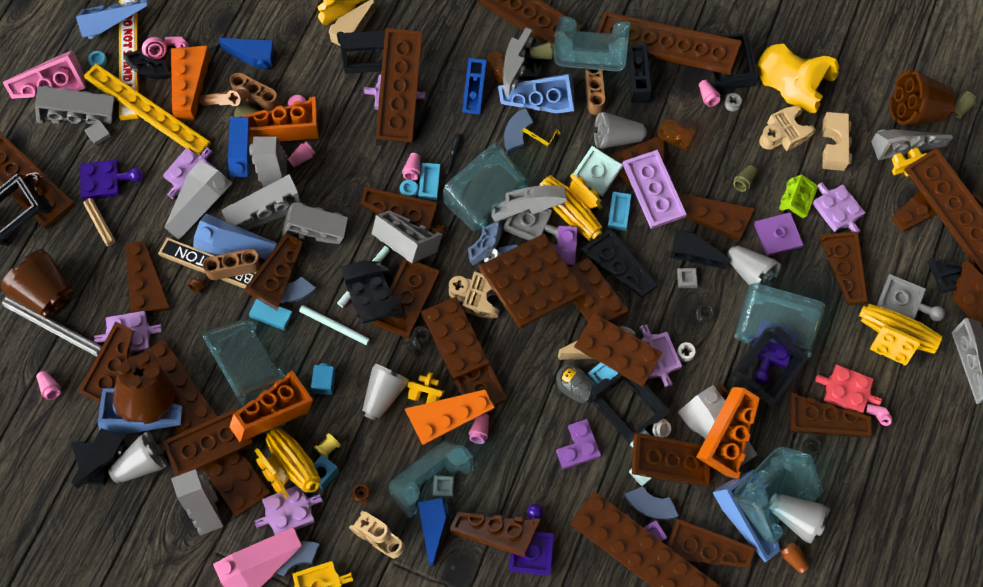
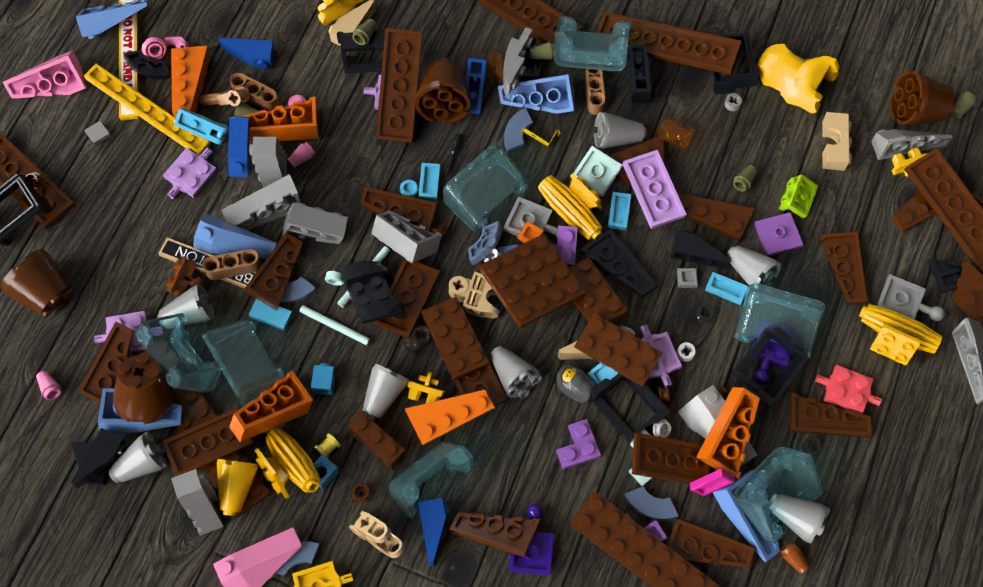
light grey axle [2,296,102,356] -> none
light grey wedge [35,86,114,124] -> none
dark purple plate [80,159,144,200] -> none
tan axle [83,198,116,247] -> none
medium azure tile [88,51,107,68] -> none
reddish brown wing [125,241,171,314] -> none
light grey wedge [164,160,232,240] -> none
lavender plate [254,485,323,535] -> none
bright pink cone [402,153,421,181] -> none
light grey tile [433,475,454,498] -> none
bright pink cone [469,414,489,444] -> none
light grey slope [492,186,567,222] -> none
bright pink cone [699,80,720,107] -> none
tan piece [759,106,816,151] -> none
lavender plate [812,182,865,233] -> none
bright pink arm [865,404,892,426] -> none
none -> clear light blue windscreen [137,313,222,393]
none -> light grey cone [157,284,215,328]
none -> dark orange hinge [166,256,196,296]
none -> medium azure plate [173,107,229,145]
none -> yellow cone [216,459,258,516]
none -> light aqua tile [325,270,345,286]
none -> reddish brown brick [347,411,406,470]
none -> olive cone [352,19,377,45]
none -> reddish brown cone [416,58,471,124]
none -> light grey cone [490,346,542,399]
none -> orange tile [517,221,544,243]
none -> reddish brown bush [656,386,669,404]
none -> dark pink tile [690,468,735,496]
none -> medium azure tile [705,272,748,305]

